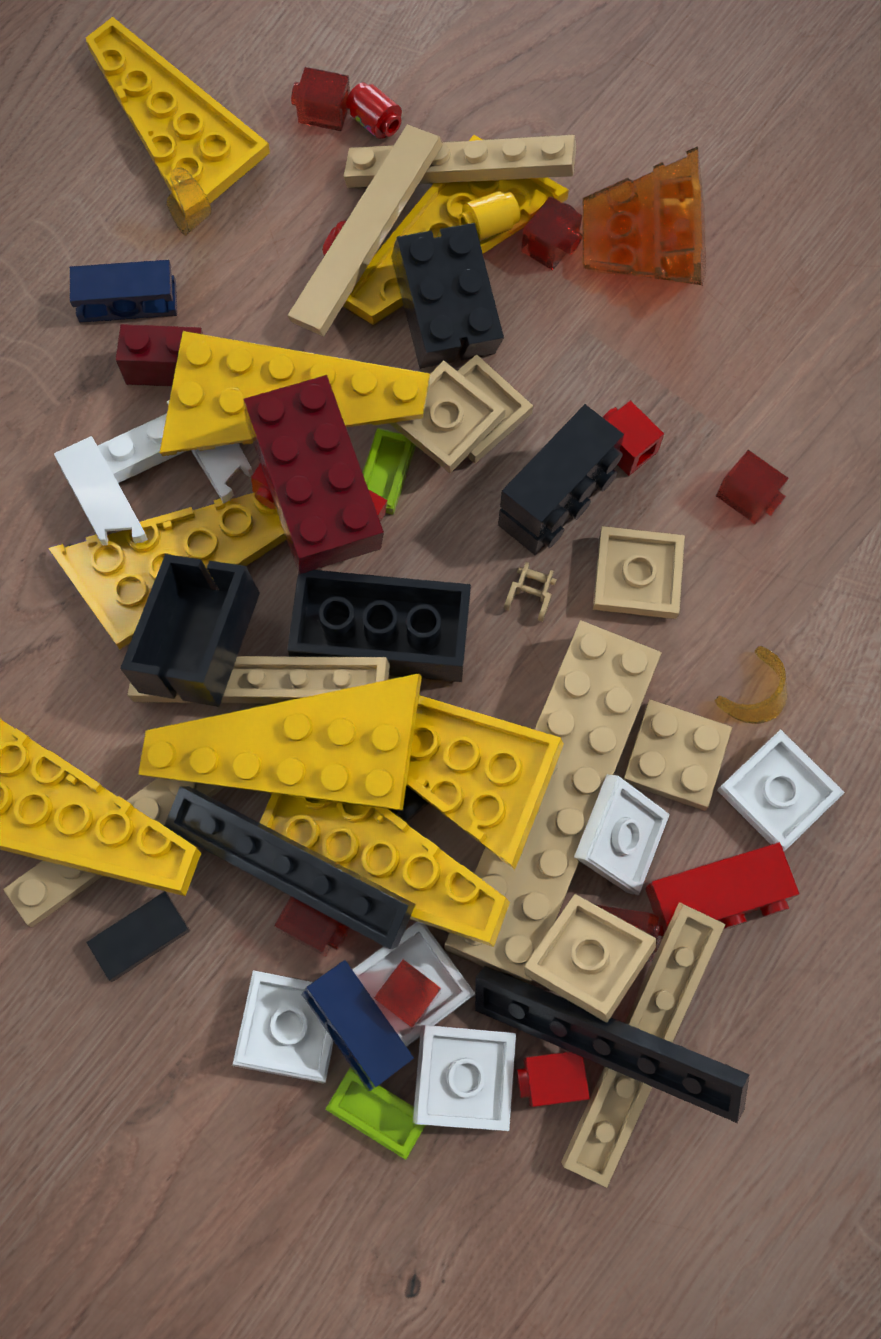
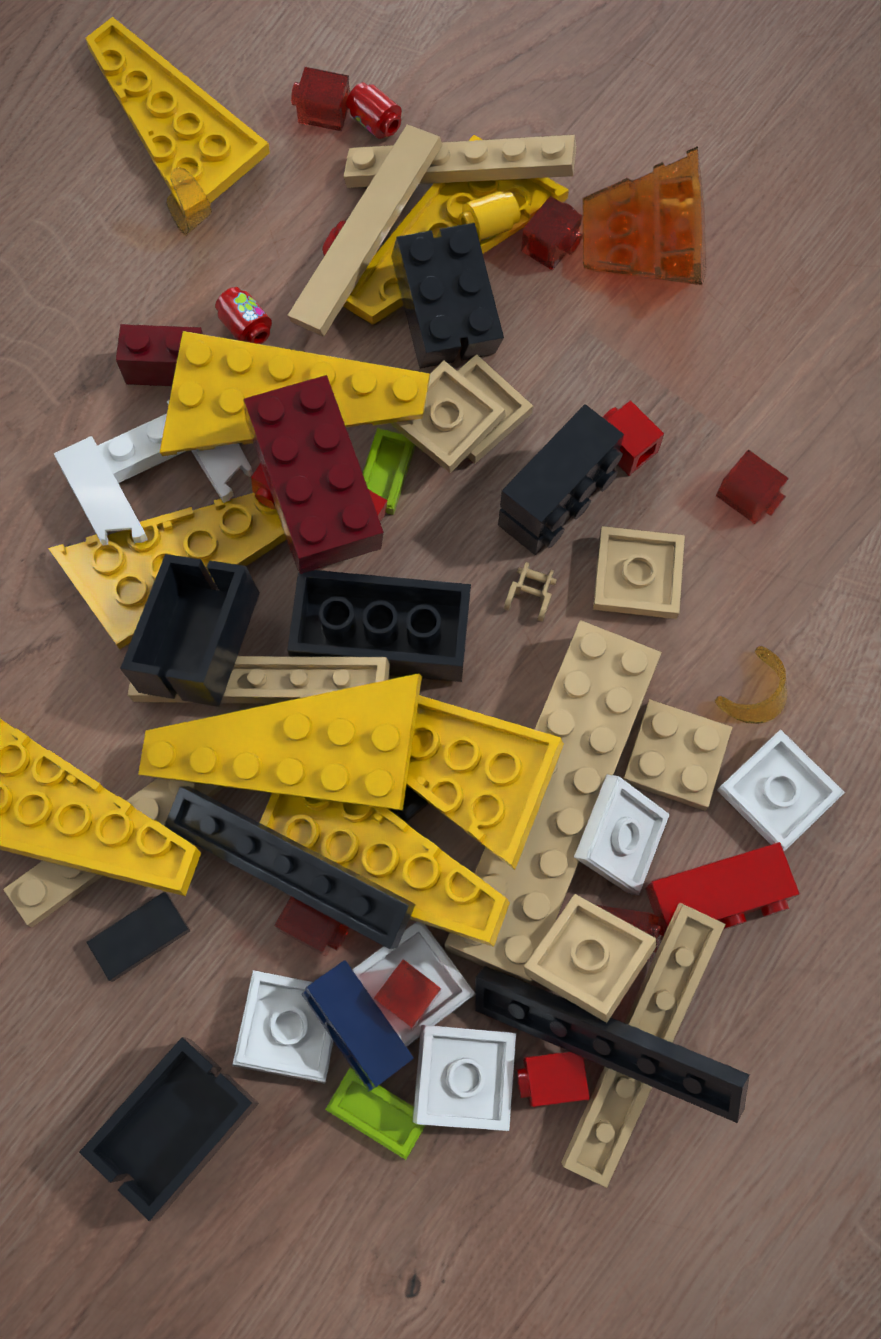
dark blue piece [70,260,177,323] -> none
none -> black piece [79,1037,259,1221]
none -> red brick [215,287,272,344]

